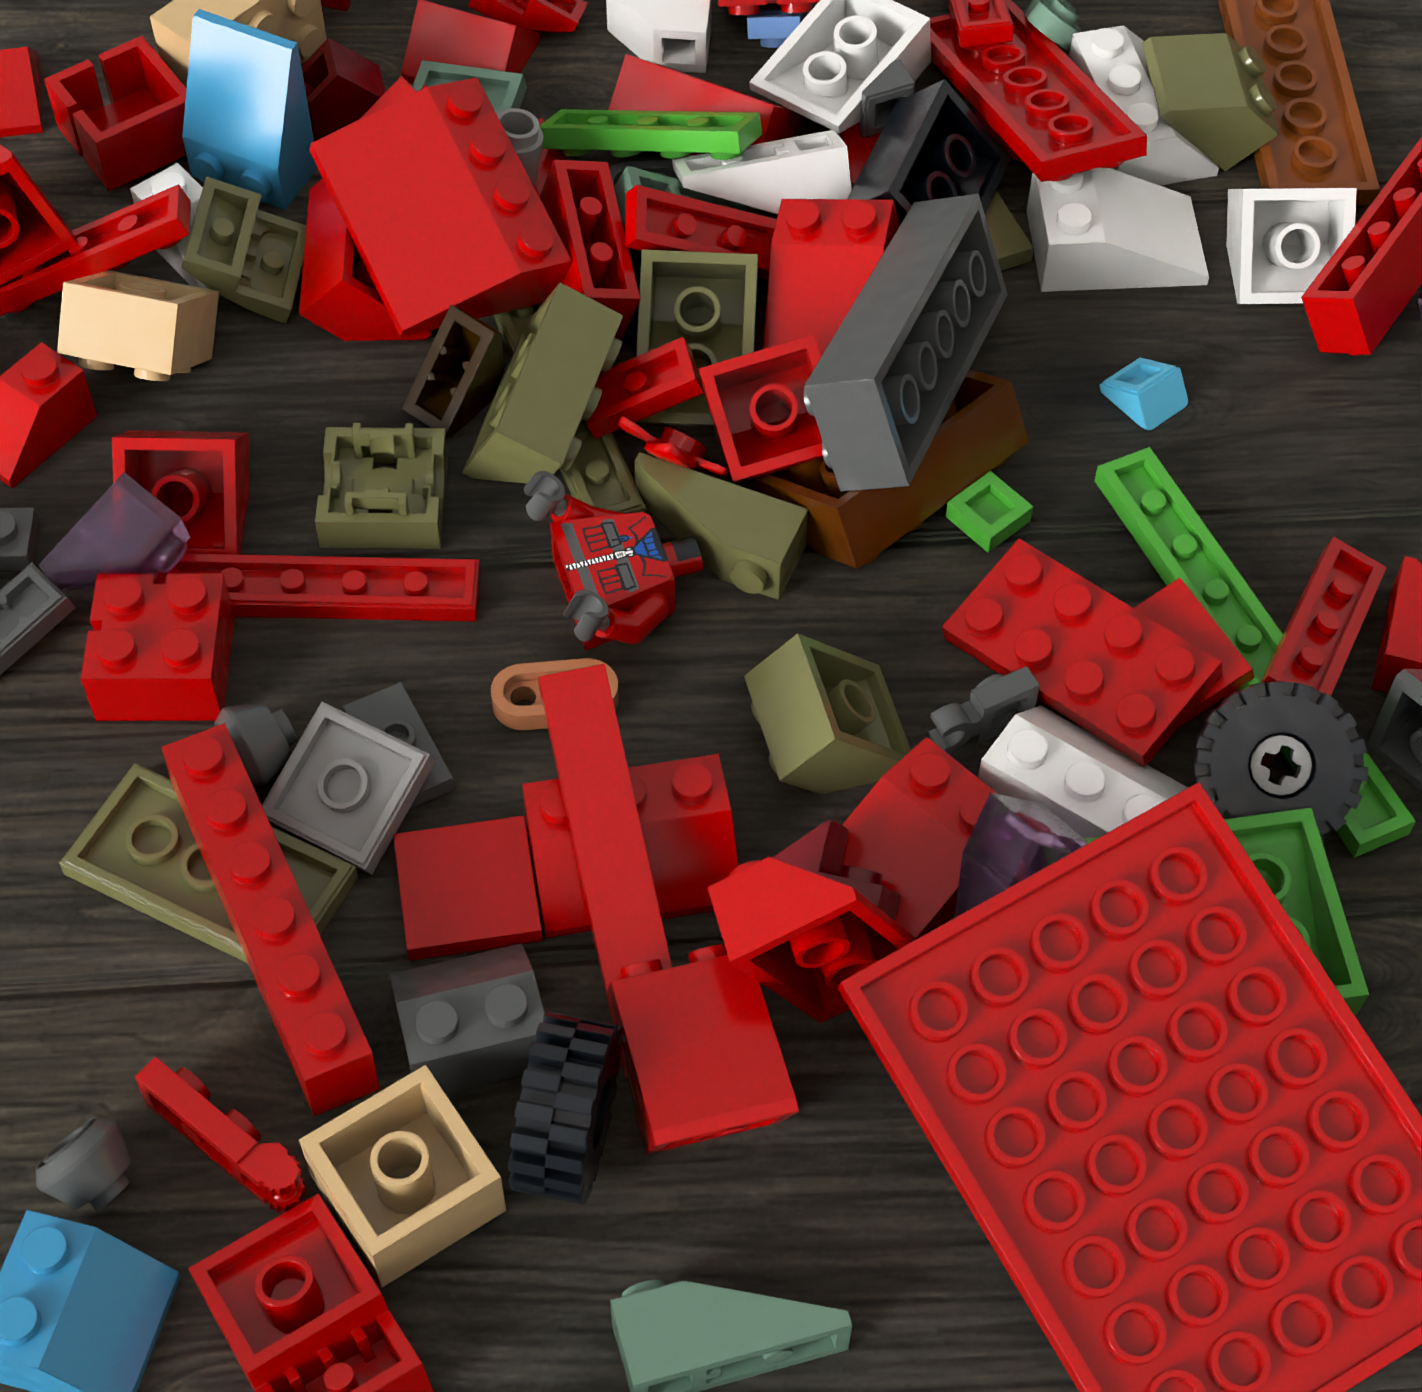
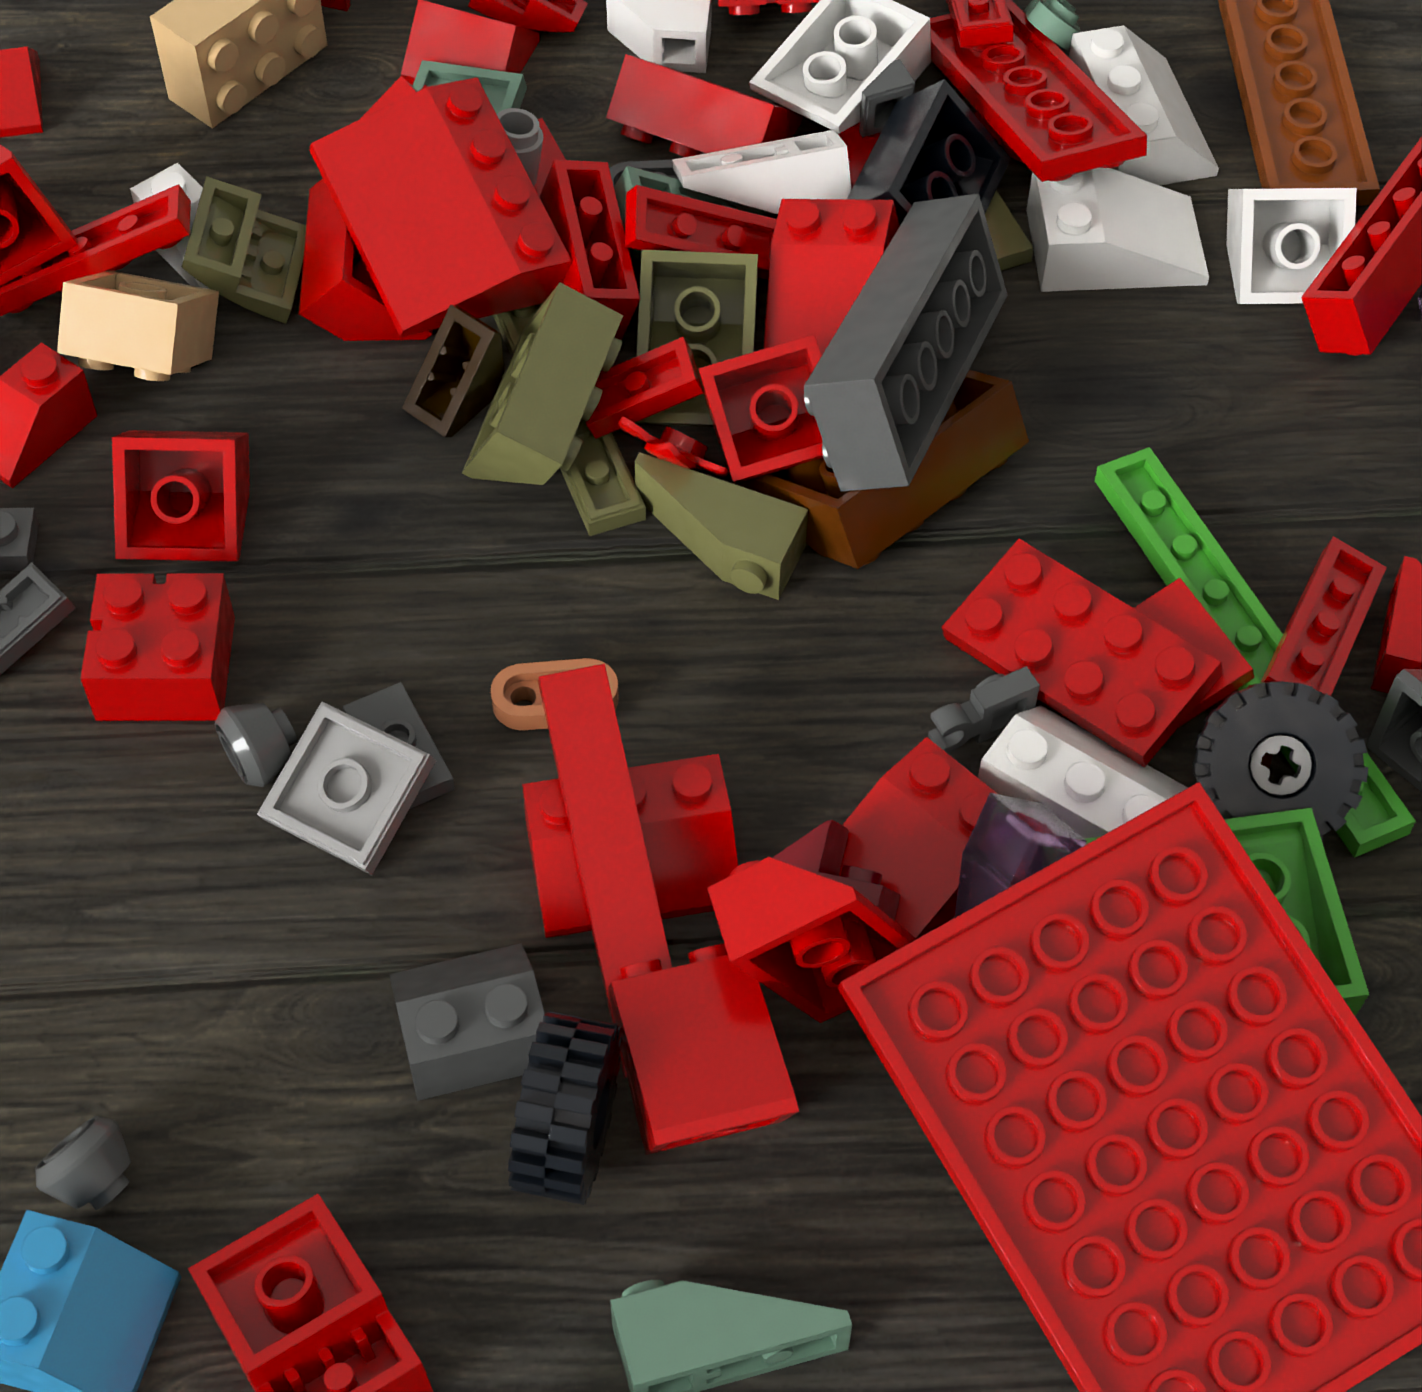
clear purple slope [39,472,190,590] -> none
red piece [44,35,187,191] -> none
olive tile [59,763,359,963] -> none
red tile [108,552,481,622] -> none
red hinge [135,1056,307,1213] -> none
red brick [161,723,380,1117] -> none
dark azure slope [182,9,318,210] -> none
tan brick [299,1065,506,1288] -> none
dark red slope [301,38,386,141] -> none
olive brick [315,423,449,549] -> none
red tile [393,816,543,961] -> none
torso [523,471,703,650] -> none
bright green plate [539,109,762,160] -> none
olive slope [744,633,911,795] -> none
medium blue plate [747,9,803,48] -> none
bright green plate [946,471,1033,553] -> none
medium azure slope [1099,357,1188,430] -> none
olive slope [1142,33,1279,171] -> none

